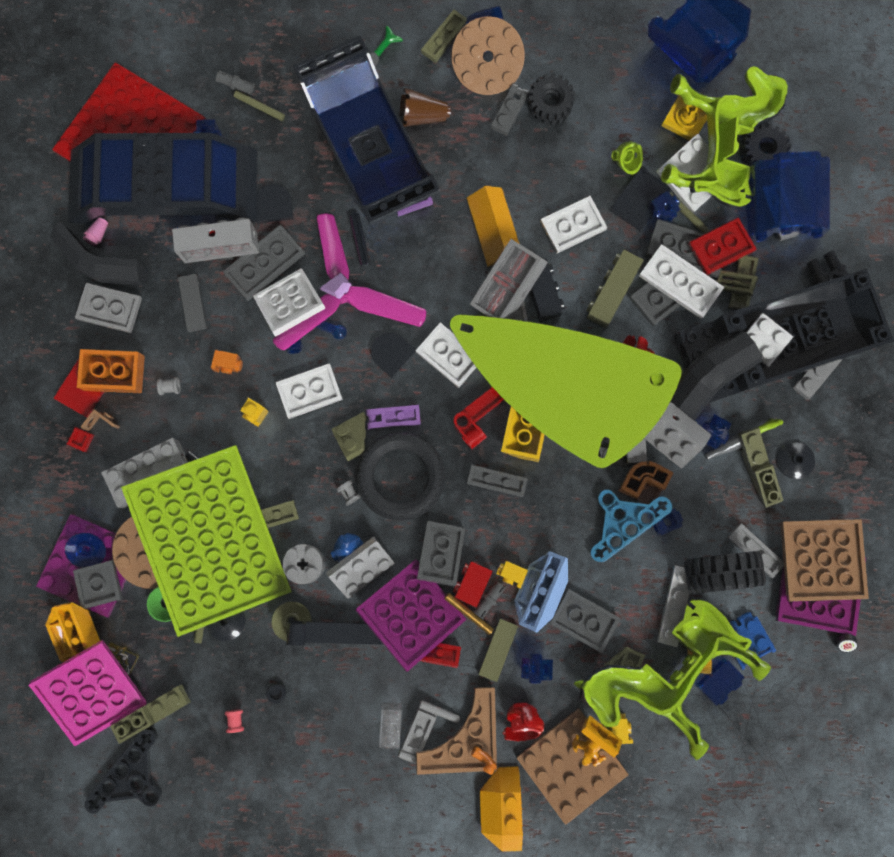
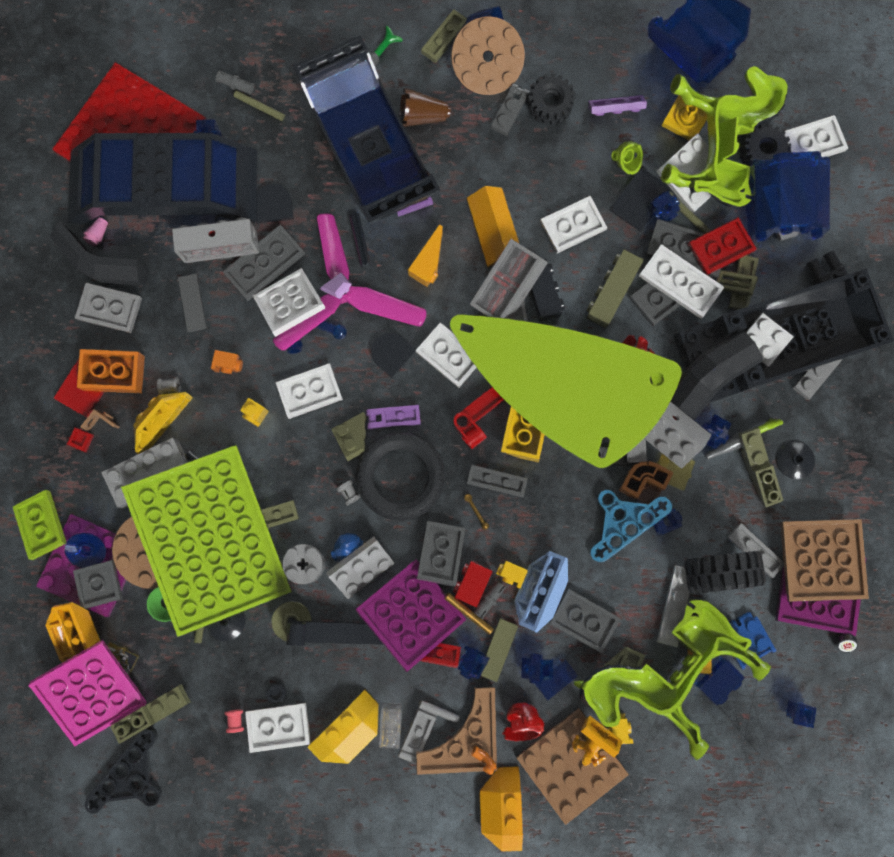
none -> lime plate [13,490,67,560]
none -> yellow wedge [133,392,193,454]
none -> white plate [245,703,311,753]
none -> yellow wedge [308,690,379,764]
none -> light orange slope [408,225,443,287]
none -> clear blue brick [457,645,490,679]
none -> pearl gold hinge [464,494,489,530]
none -> clear blue plate [535,659,578,701]
none -> medium lavender plate [588,95,647,116]
none -> clear yellow piece [656,453,695,491]
none -> white plate [784,115,848,167]
none -> clear blue brick [786,700,817,728]

